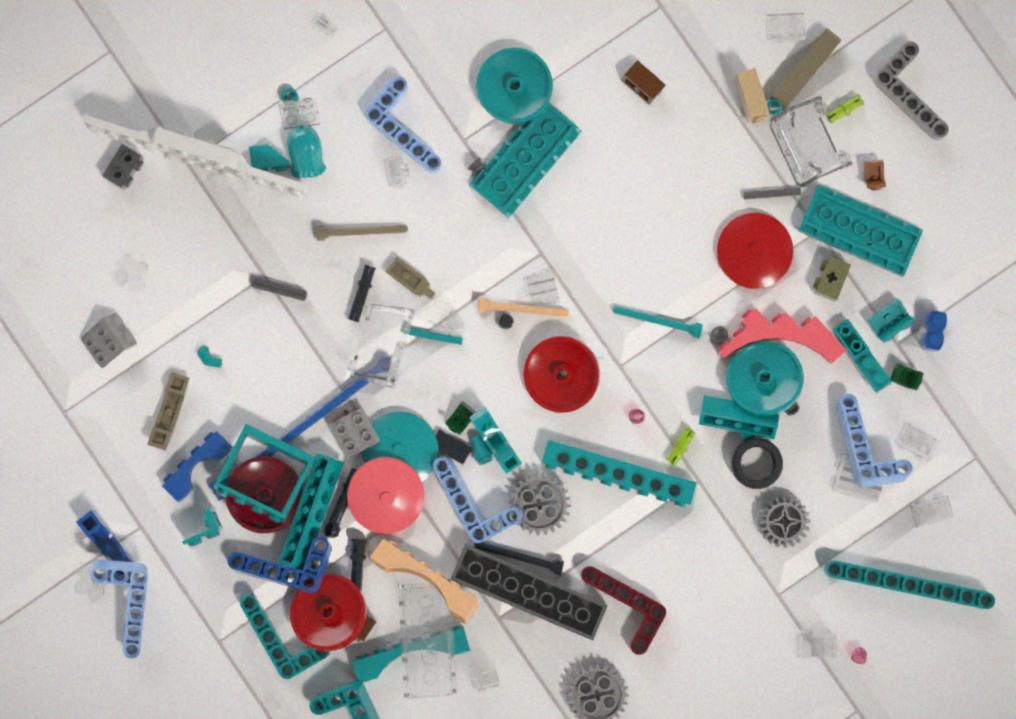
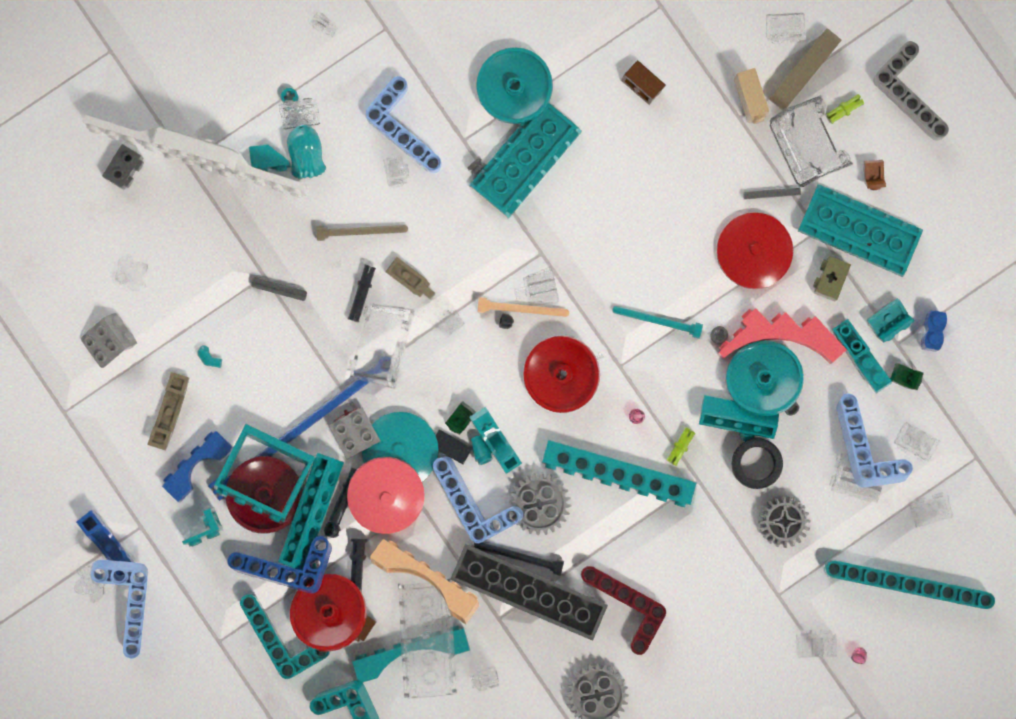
teal bar [405,327,463,345] -> none
teal hinge [767,99,782,116] -> none

